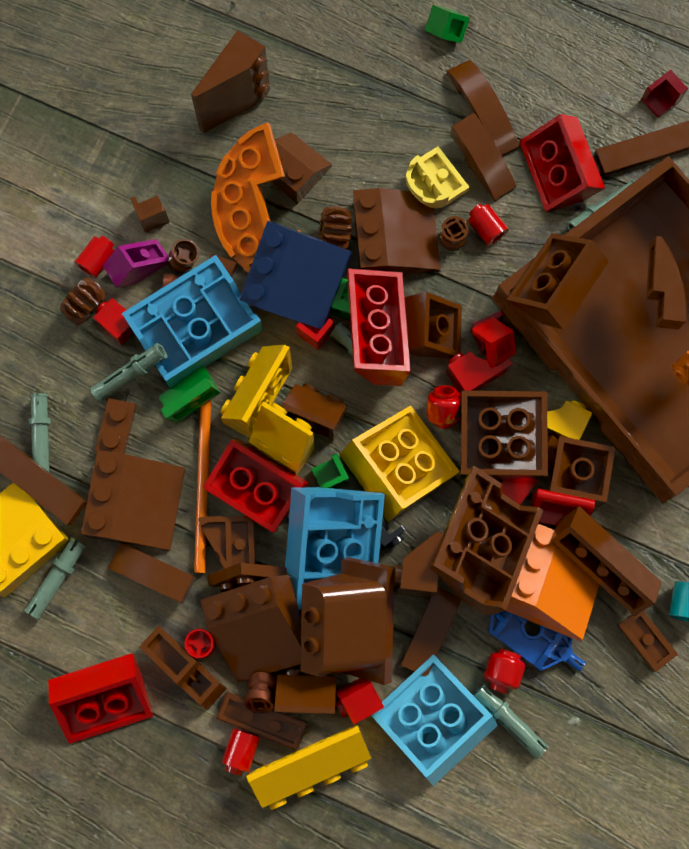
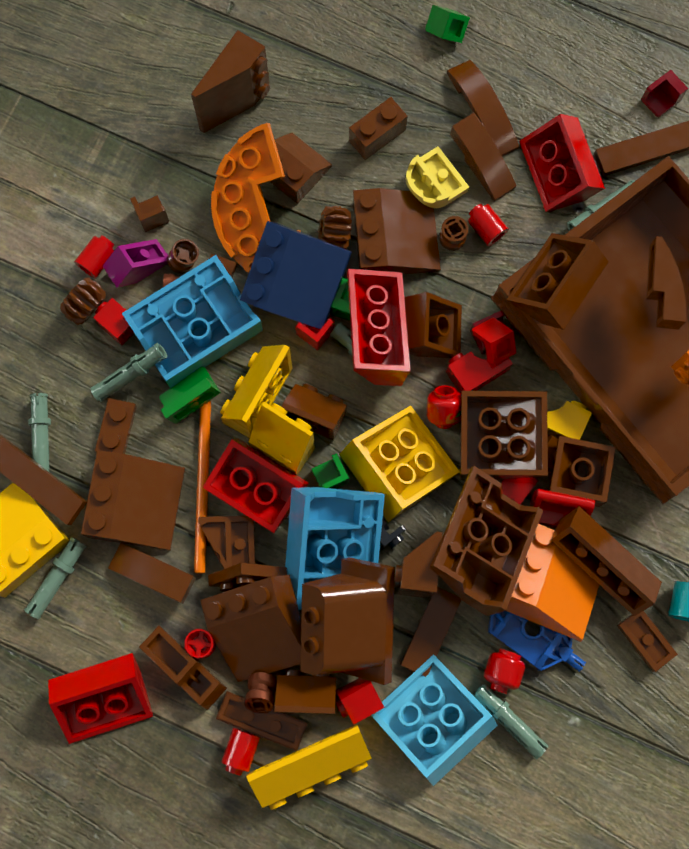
none -> reddish brown brick [349,97,408,160]

